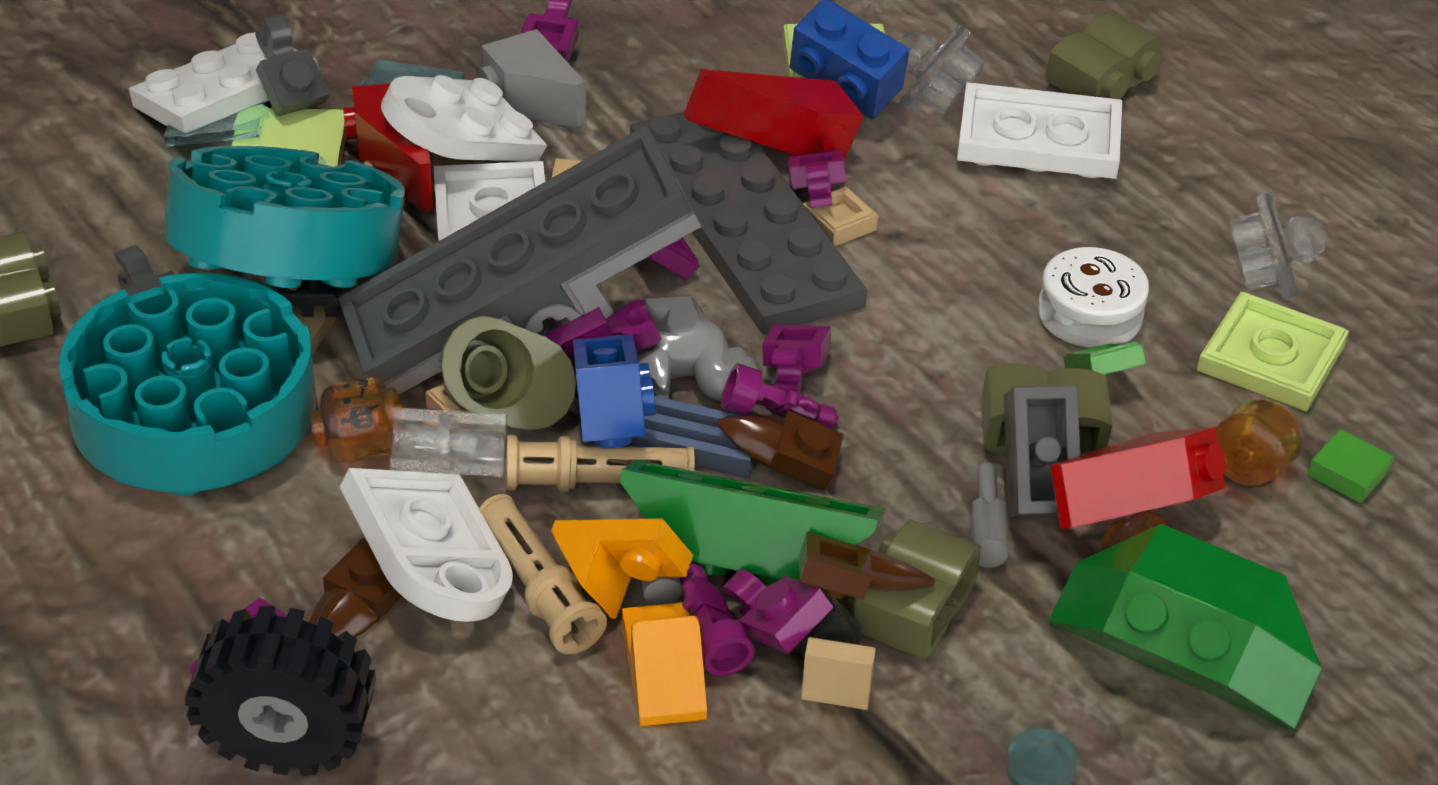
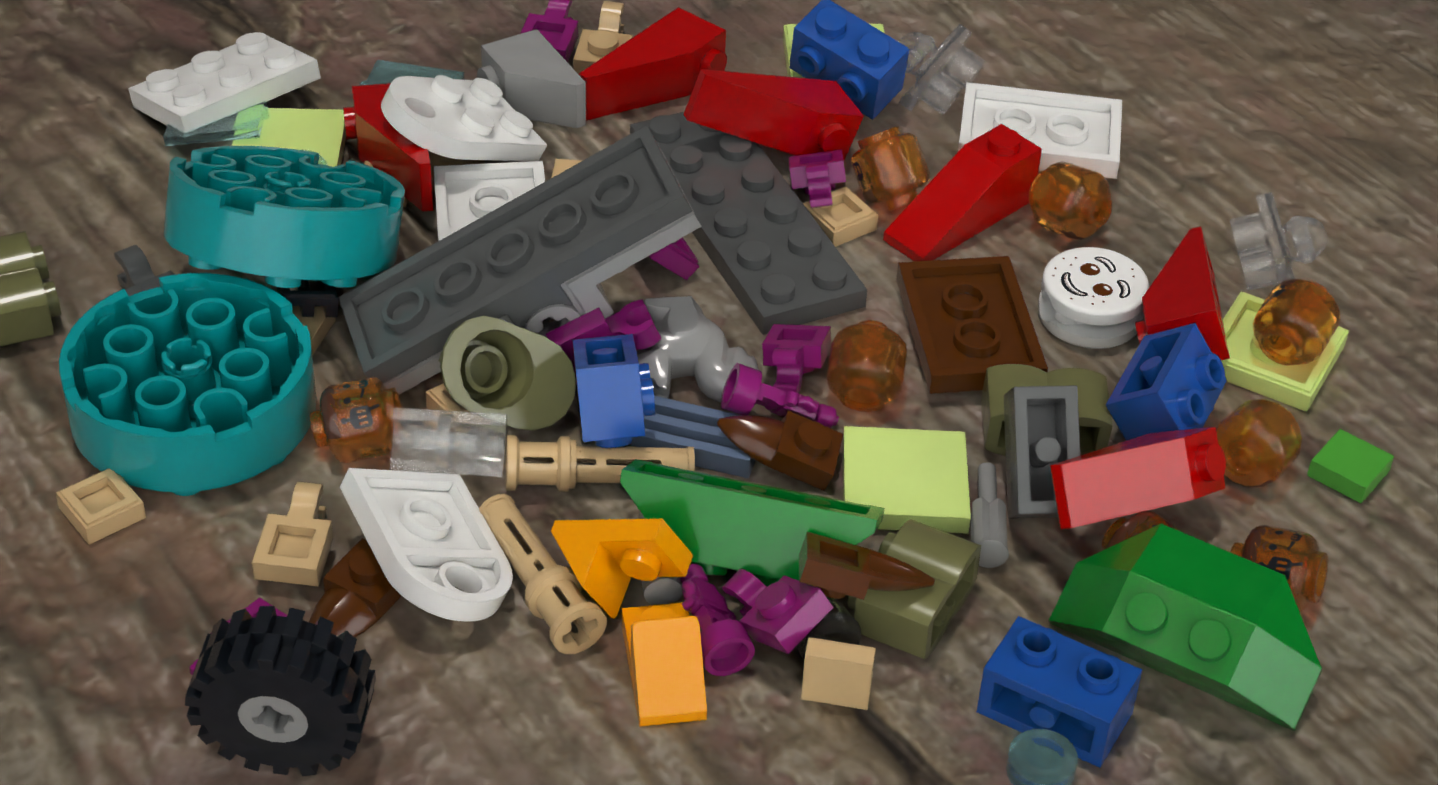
dark grey plate [255,14,330,117] -> none
olive brick [1046,11,1162,99] -> none
bright green tile [1063,342,1146,375] -> none
none -> tan tile [56,468,146,545]
none -> tan plate [252,482,334,587]
none -> tan plate [573,1,633,74]
none -> red slope [579,7,727,121]
none -> clear orange head [826,320,907,412]
none -> yellowish green tile [842,426,971,534]
none -> clear orange head [851,126,931,211]
none -> red slope [883,124,1042,261]
none -> reddish brown plate [896,256,1048,394]
none -> blue brick [977,616,1142,768]
none -> clear orange head [1029,161,1112,240]
none -> blue brick [1106,323,1227,441]
none -> red slope [1135,226,1230,360]
none -> clear orange head [1230,525,1328,612]
none -> clear orange head [1252,279,1341,365]

